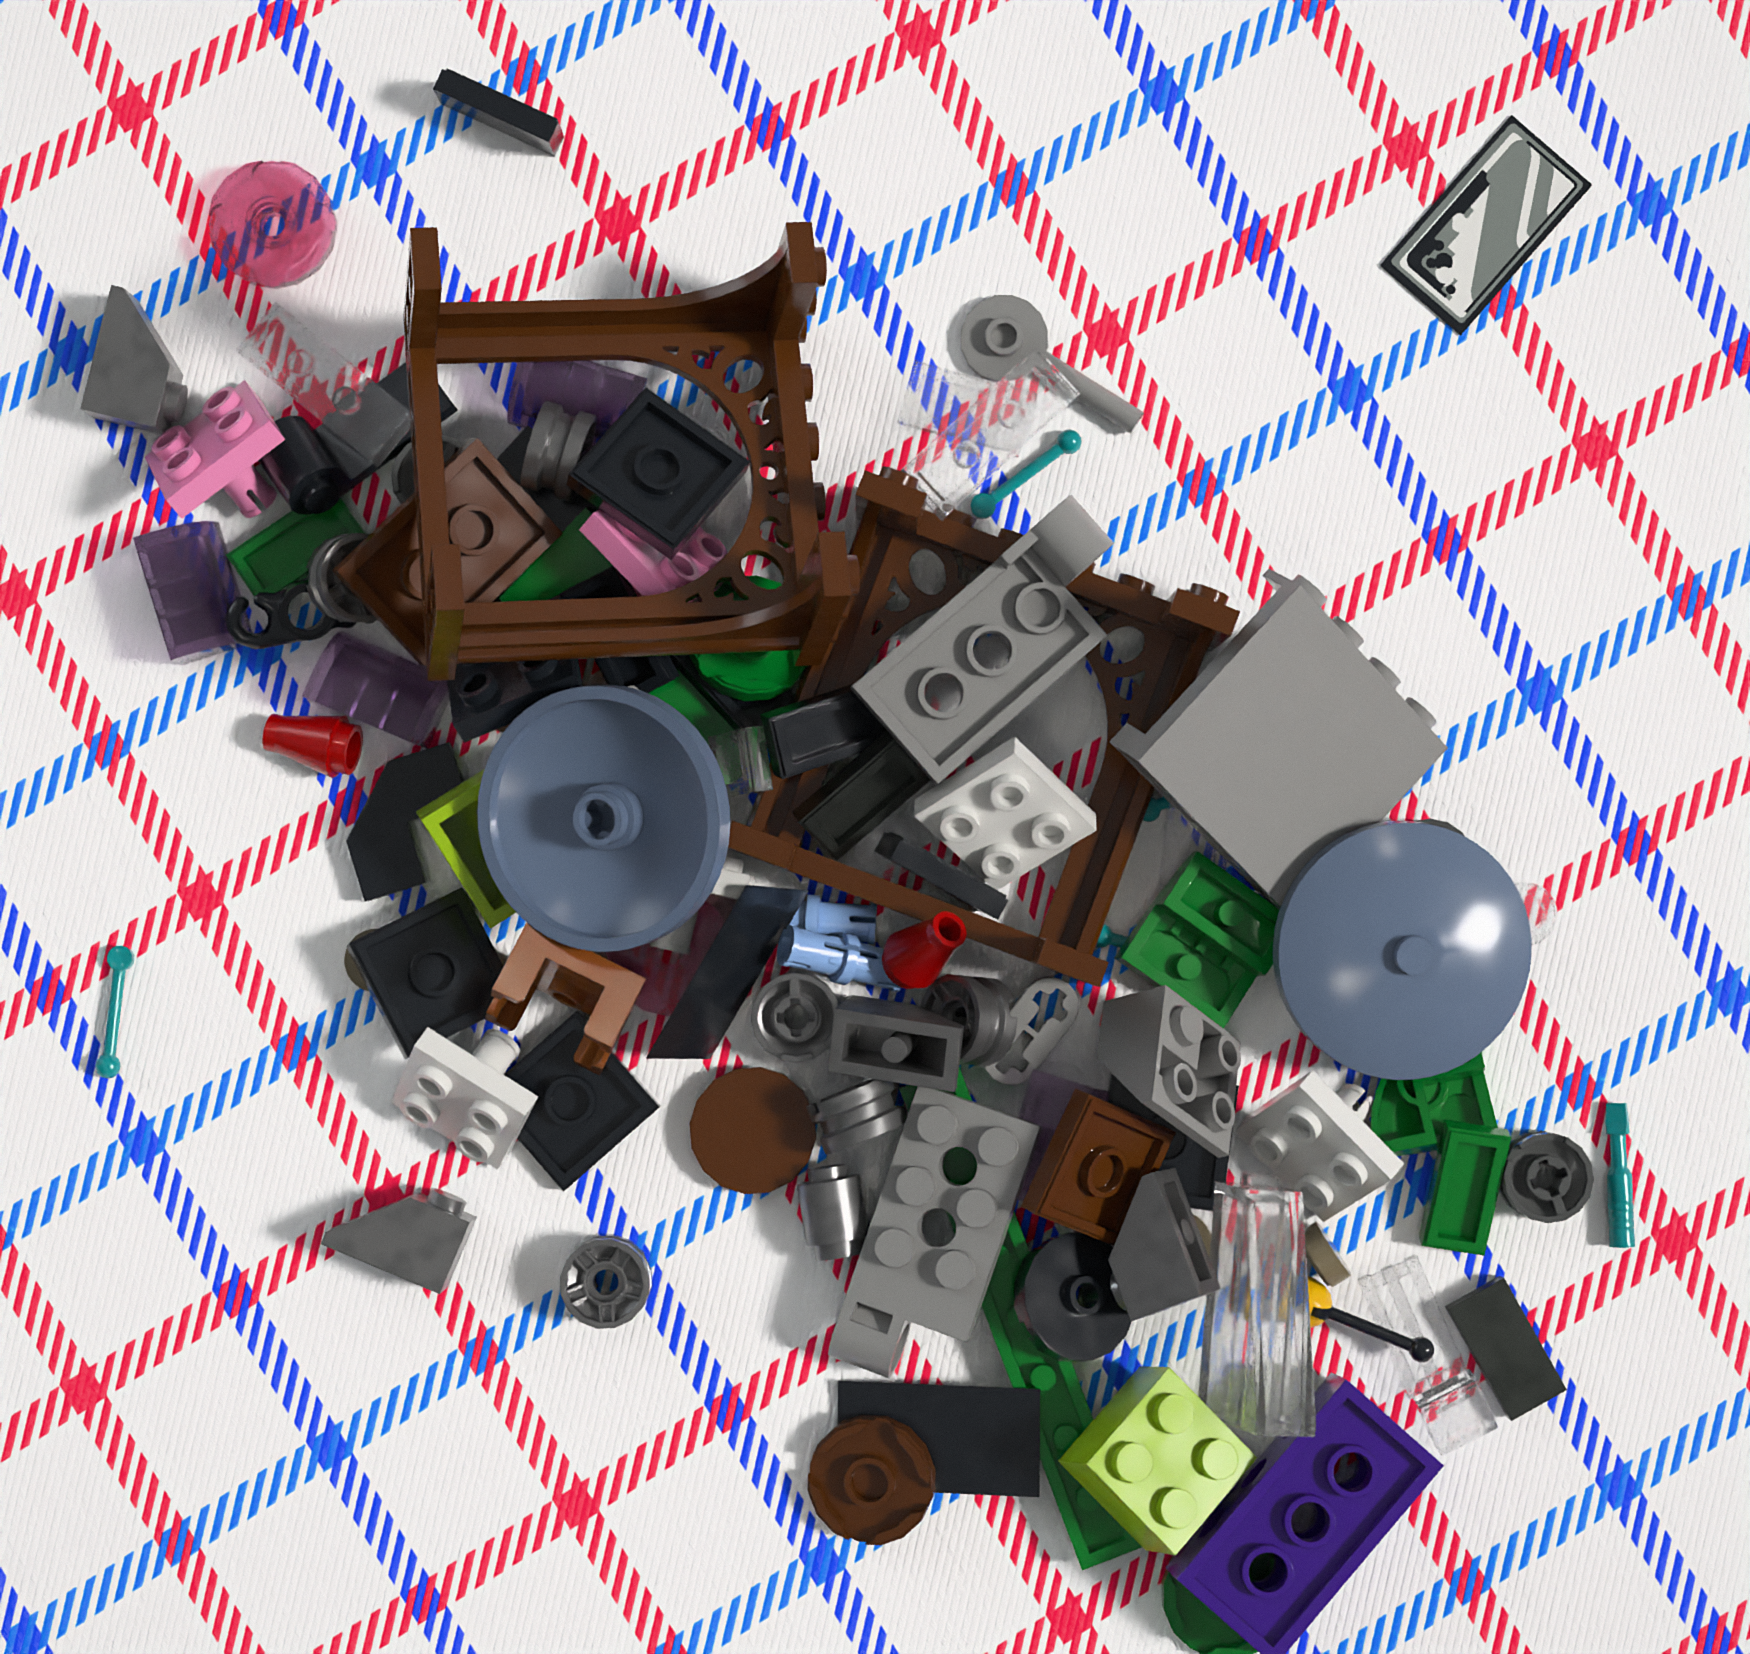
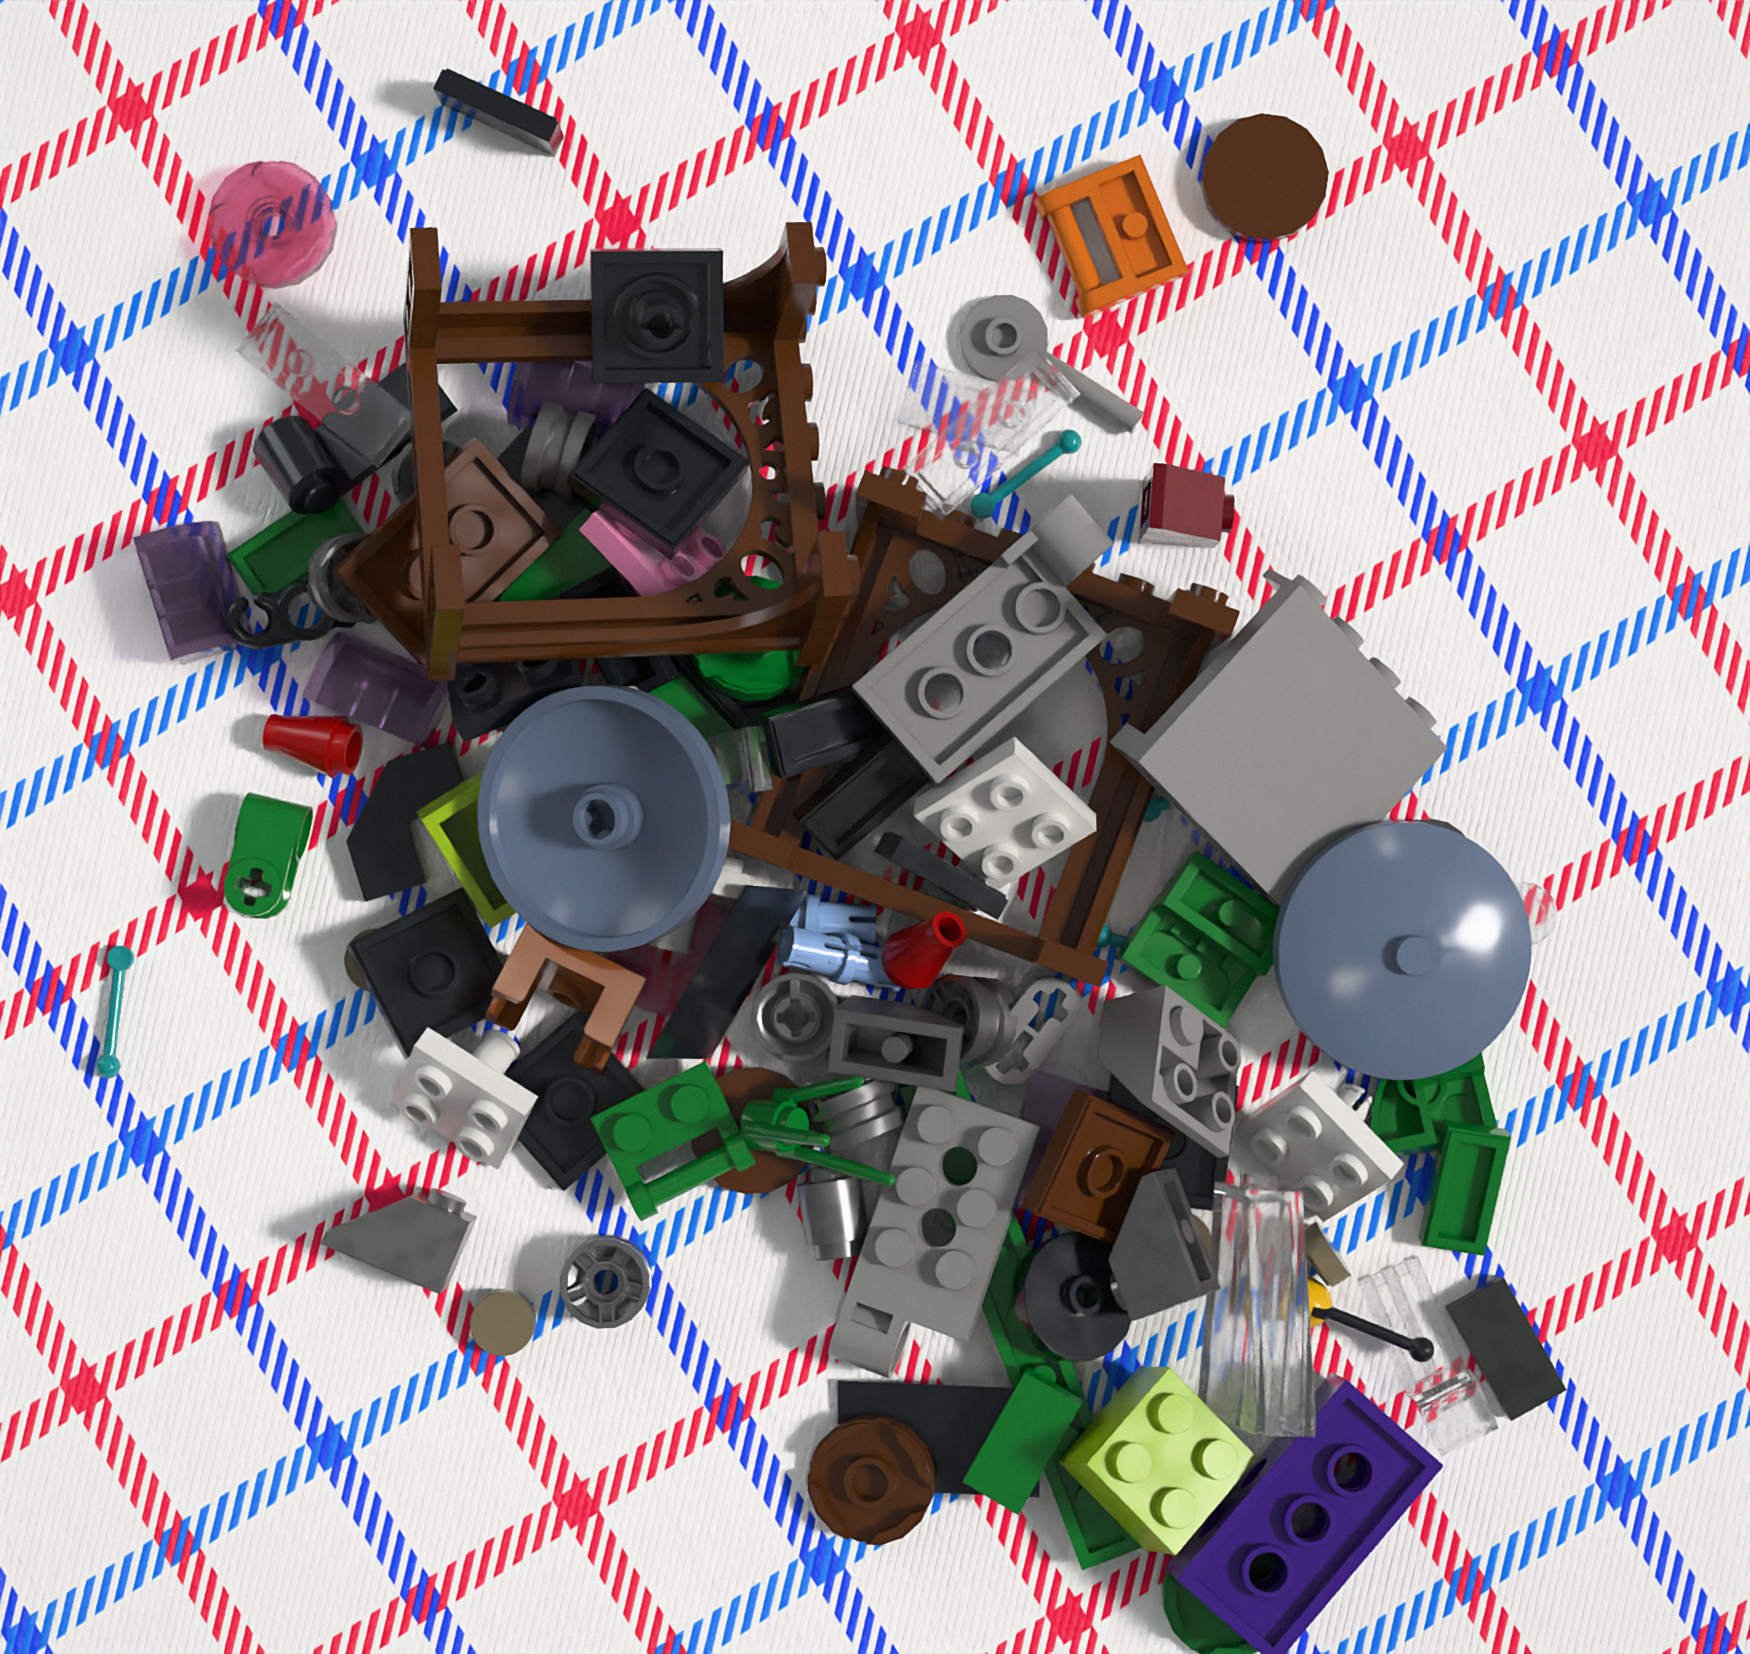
flat silver slope [80,285,188,434] -> none
bright pink plate [145,380,285,519] -> none
sticker [1380,115,1592,336] -> none
dark grey wheel [1499,1130,1594,1223] -> none
teal piece [1605,1103,1635,1248] -> none
none -> green piece [224,792,313,919]
none -> dark tan tile [470,1290,536,1356]
none -> black plate [590,248,724,384]
none -> green plate [590,1060,757,1221]
none -> green plant [741,1076,895,1186]
none -> green tile [962,1368,1084,1515]
none -> orange plate [1034,154,1189,319]
none -> dark red slope [1138,463,1235,548]
none -> reddish brown tile [1200,113,1329,243]

